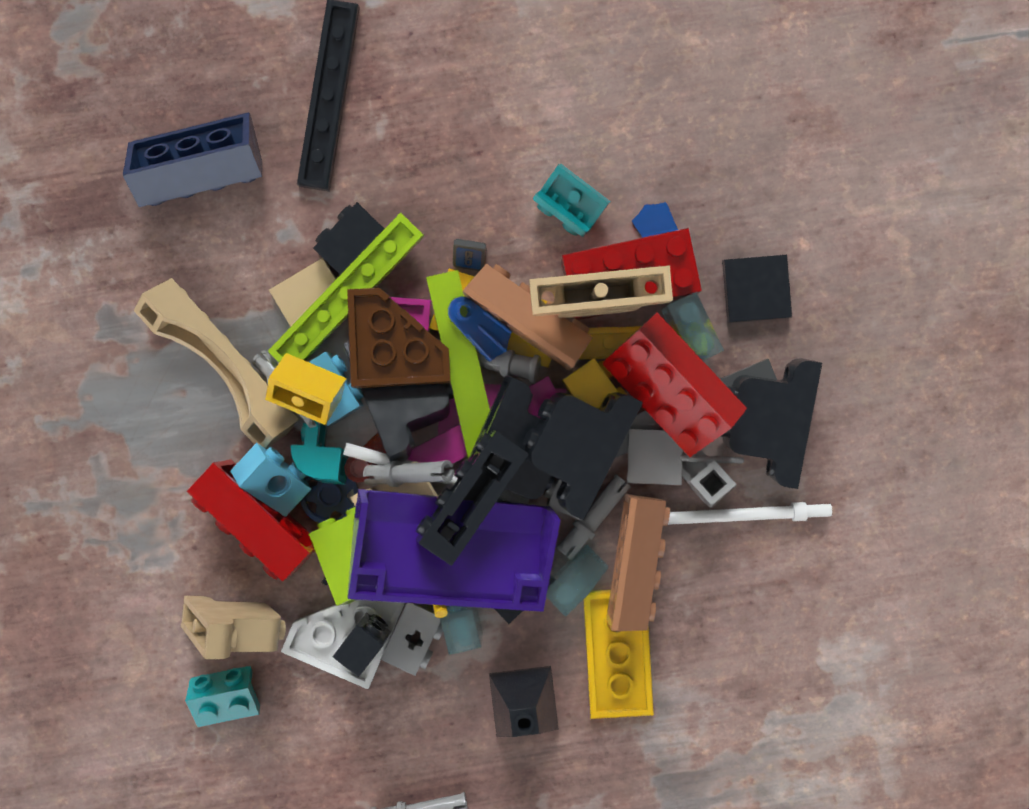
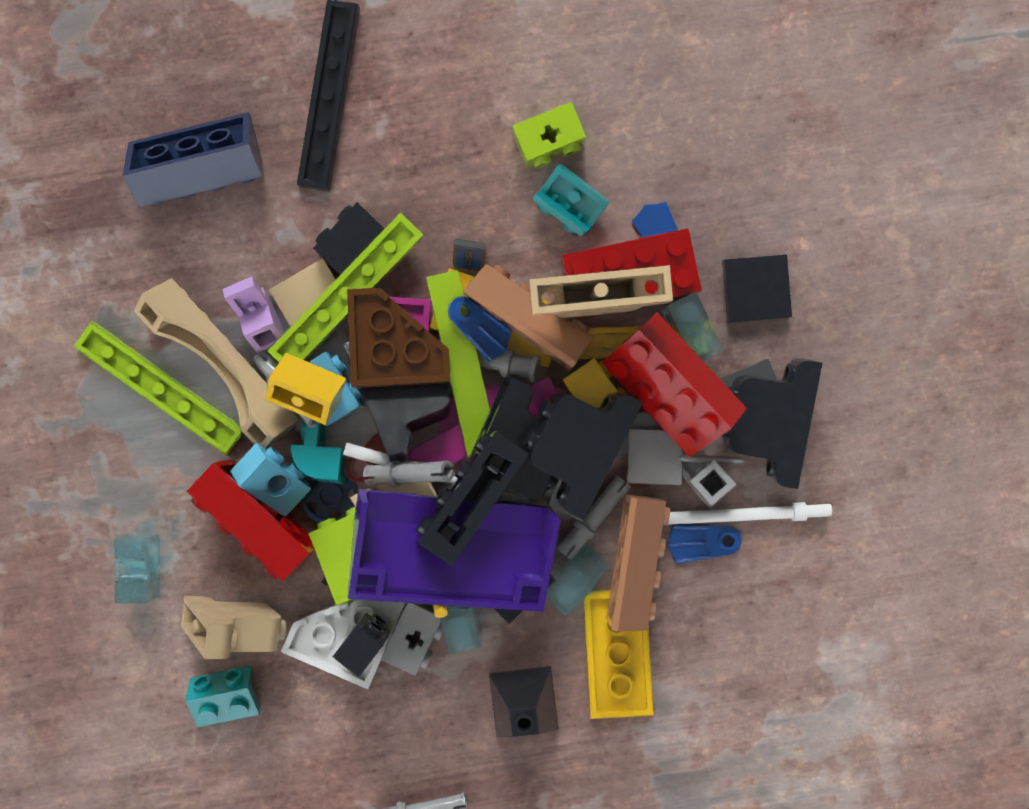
none -> lime tile [73,321,244,456]
none -> clear light blue brick [114,534,160,603]
none -> lavender brick [222,276,284,353]
none -> lime brick [512,101,586,169]
none -> blue piece [666,524,742,564]

